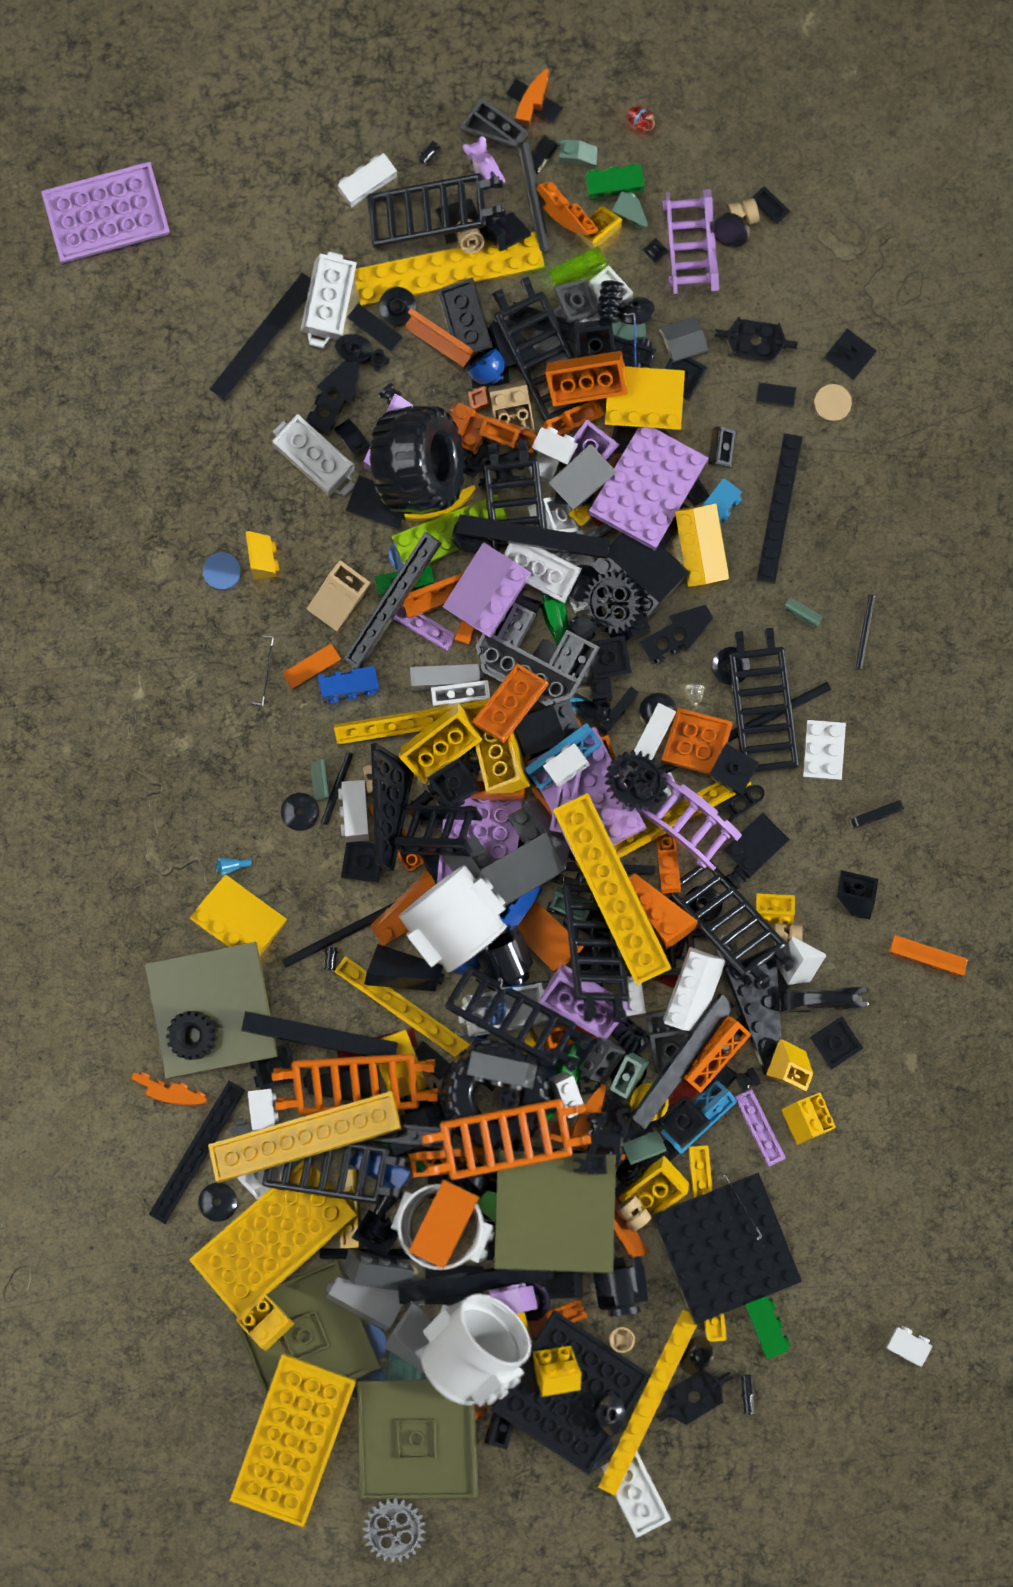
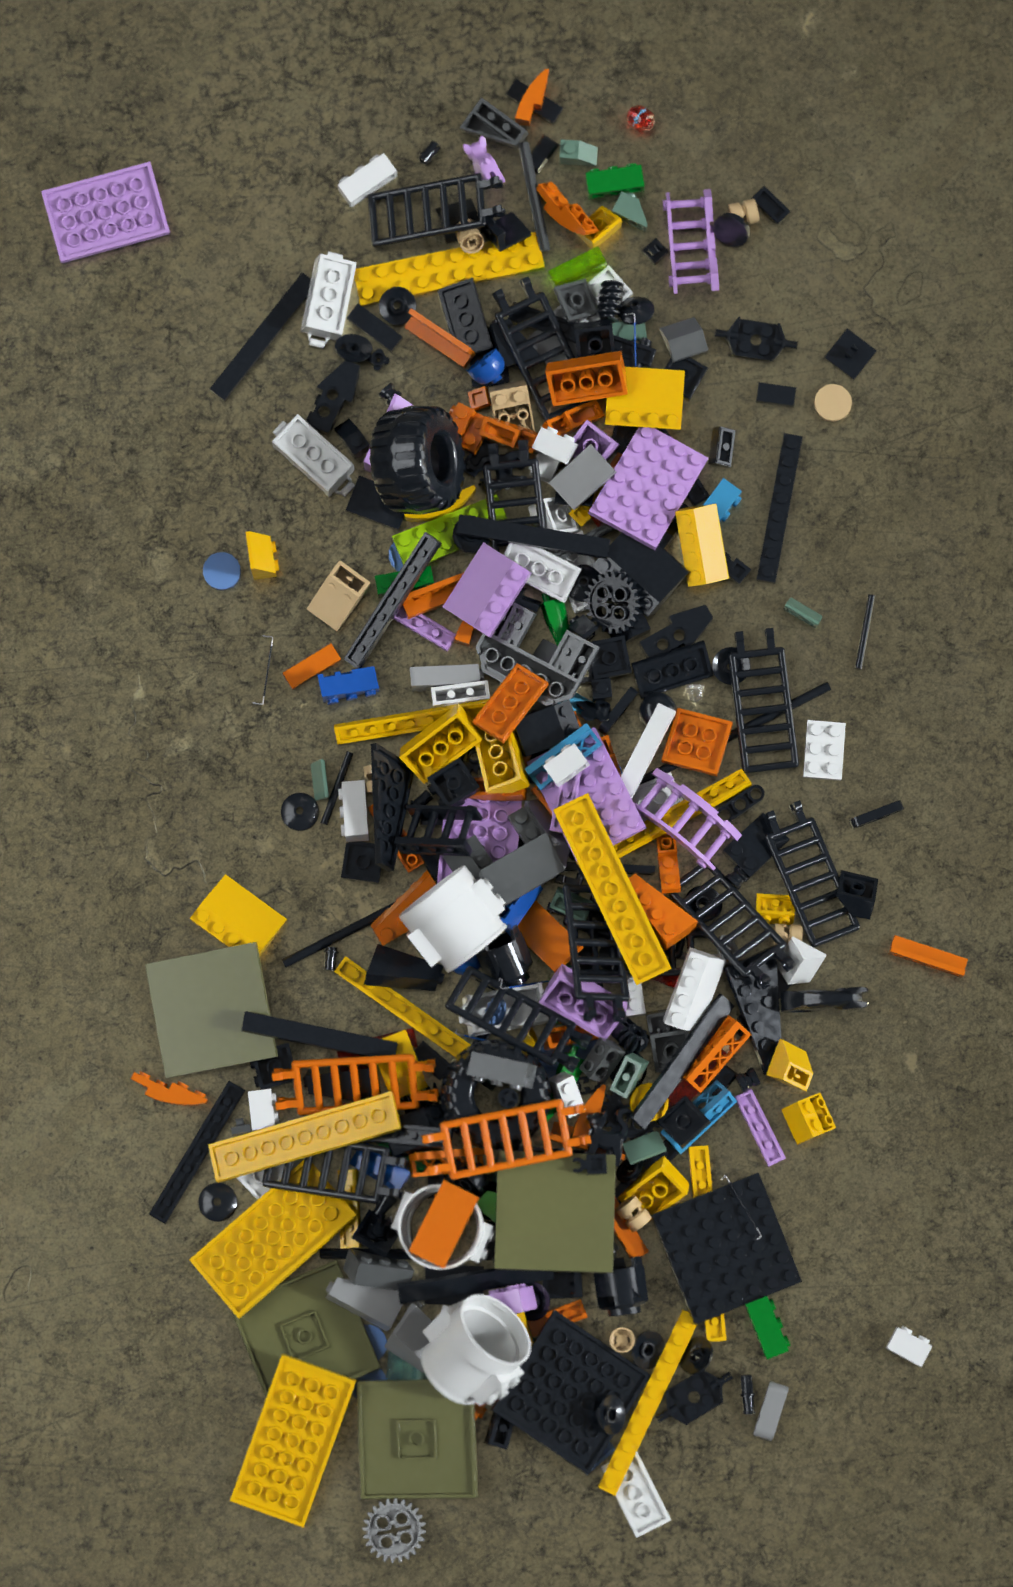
black tyre [166,1011,218,1060] -> none
dark azure cone [215,857,252,876] -> none
yellow slope [236,1293,295,1351] -> none
yellow slope [533,1346,581,1396] -> none
black gear [605,750,667,812] -> none
black plate [707,743,759,796] -> none
black tile [810,1016,863,1070] -> none
none -> black tile [631,640,714,699]
none -> black dish [631,1331,665,1370]
none -> black plate [725,552,751,585]
none -> light grey beam [753,1381,789,1442]
none -> black bar [762,800,860,948]

